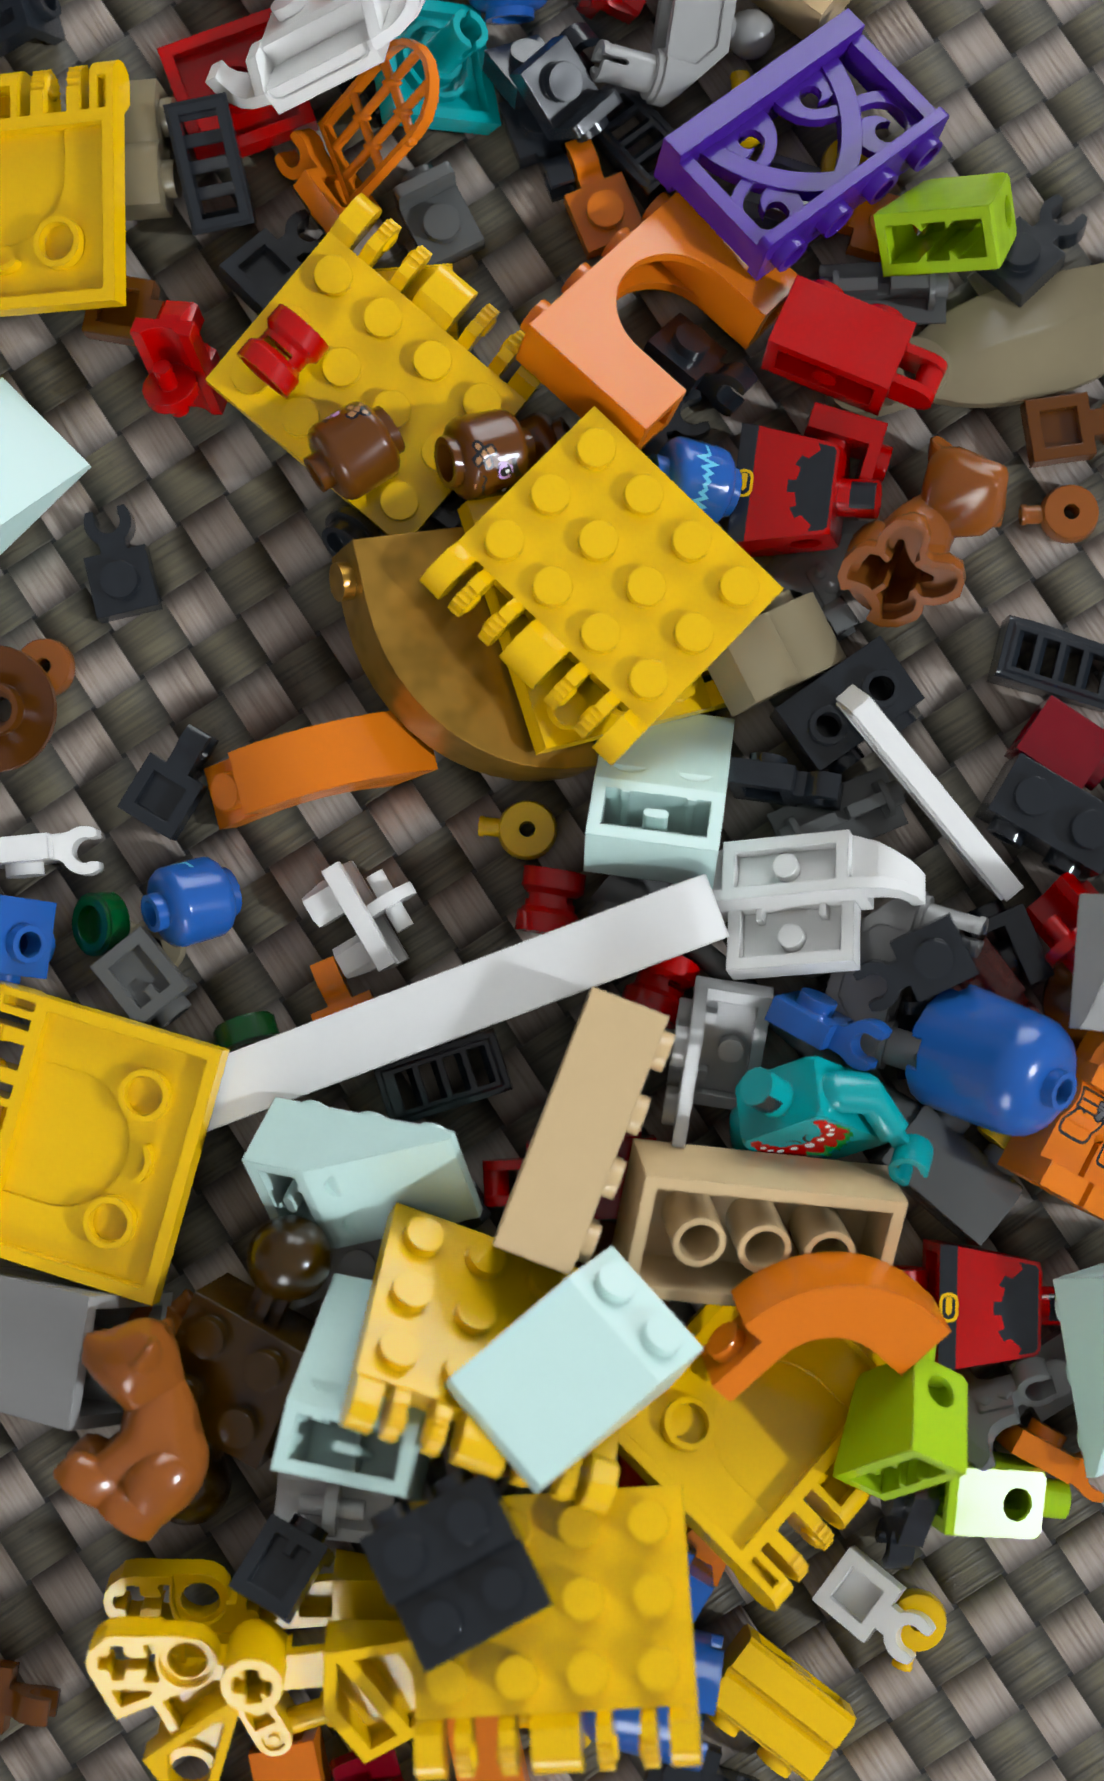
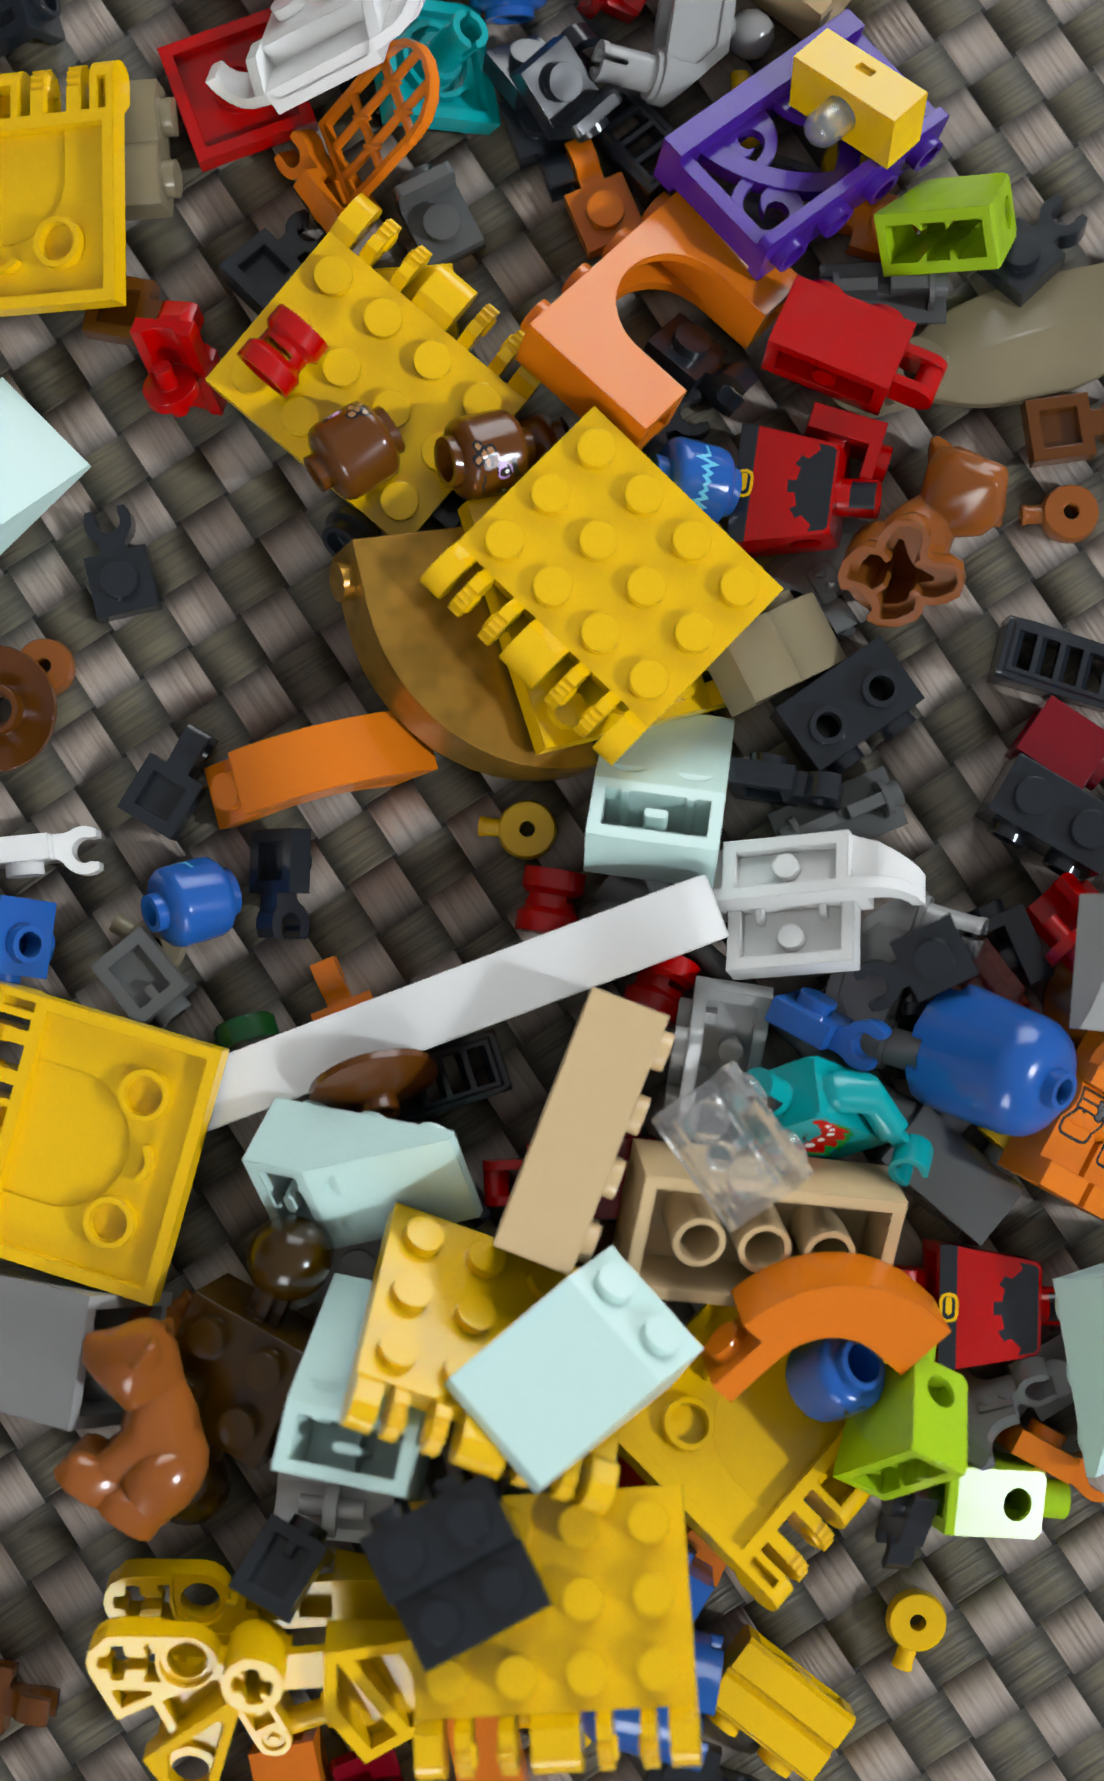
dark green tile [72,891,130,956] -> none
black slope [163,92,257,236] -> none
white hips [302,861,417,979] -> none
white plate [812,1545,936,1665] -> none
white tile [835,684,1024,902] -> none
none -> black plate [249,828,312,939]
none -> reddish brown dish [309,1048,438,1119]
none -> clear bracket [651,1061,813,1234]
none -> blue head [785,1338,885,1422]
none -> yellow piece [789,28,928,169]

